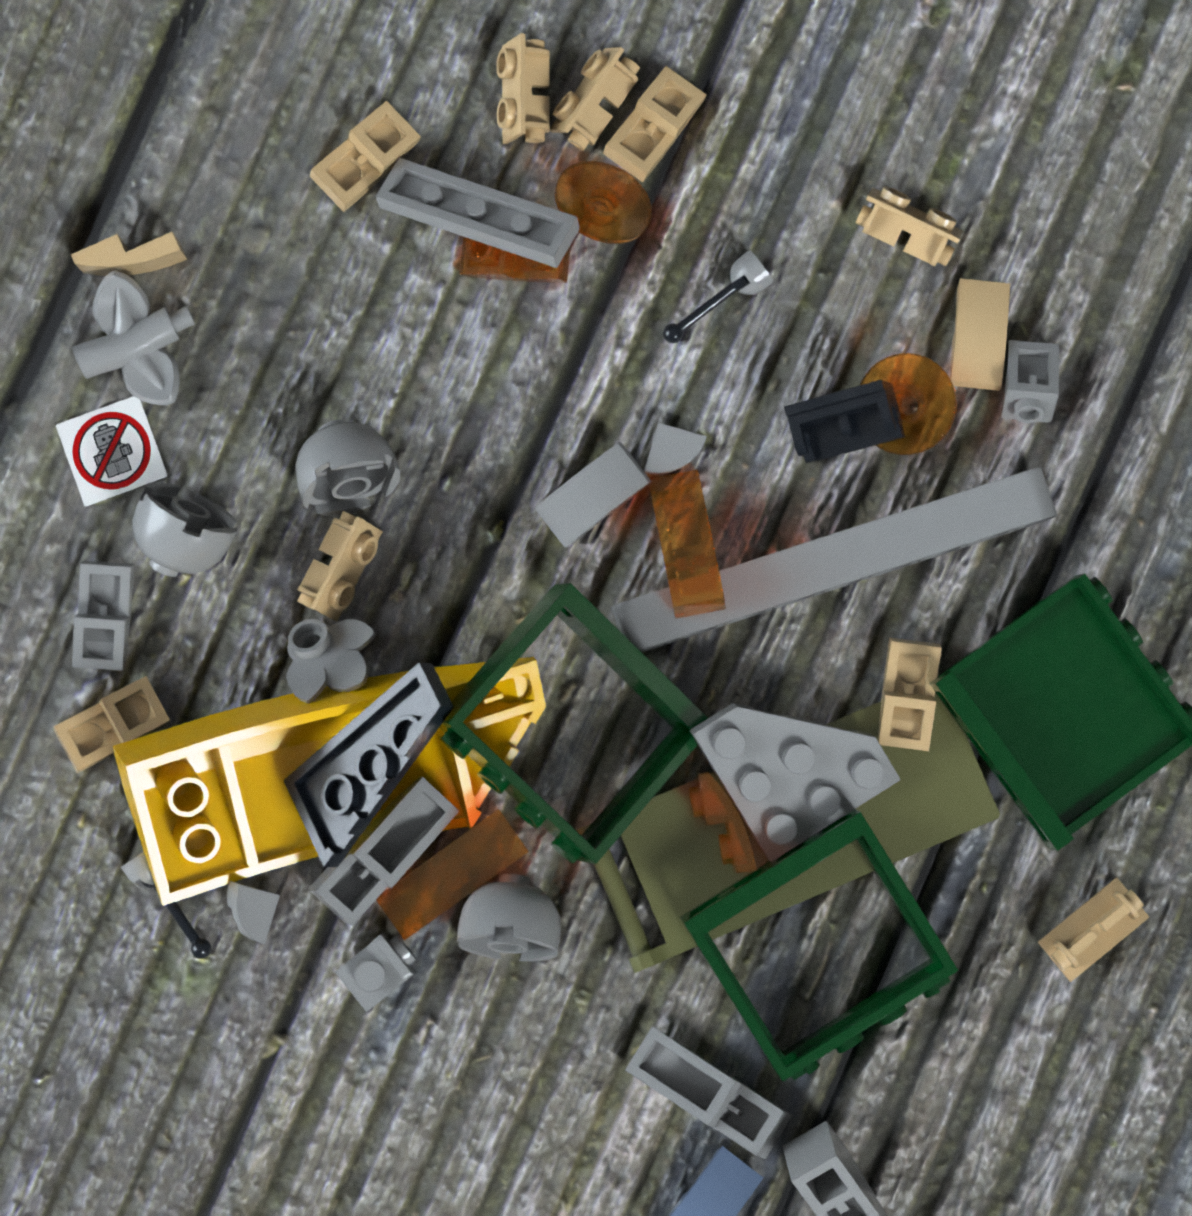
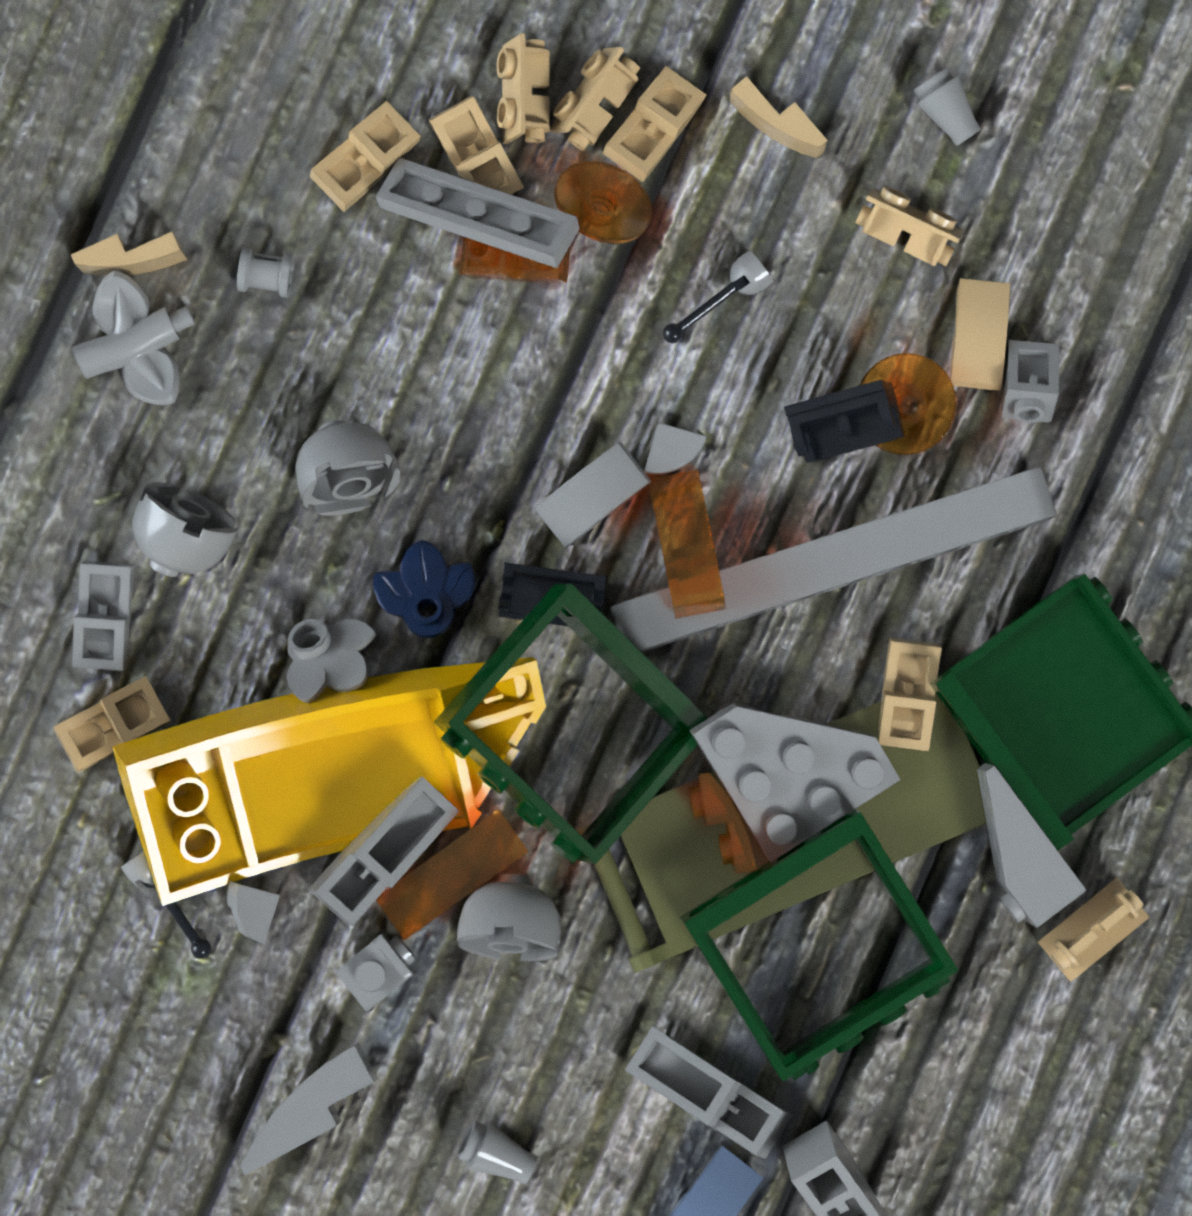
sticker [56,396,167,506] -> none
black wing [283,662,454,867] -> none
tan hinge [297,511,383,622] -> none
none -> light grey bush [237,246,295,298]
none -> light grey slope [240,1042,378,1175]
none -> dark blue plate [373,540,475,638]
none -> tan slope [428,96,524,195]
none -> light grey cone [457,1120,538,1184]
none -> black hinge [498,562,607,627]
none -> tan slope [729,76,828,158]
none -> light grey cone [913,67,981,146]
none -> light grey slope [977,763,1087,928]

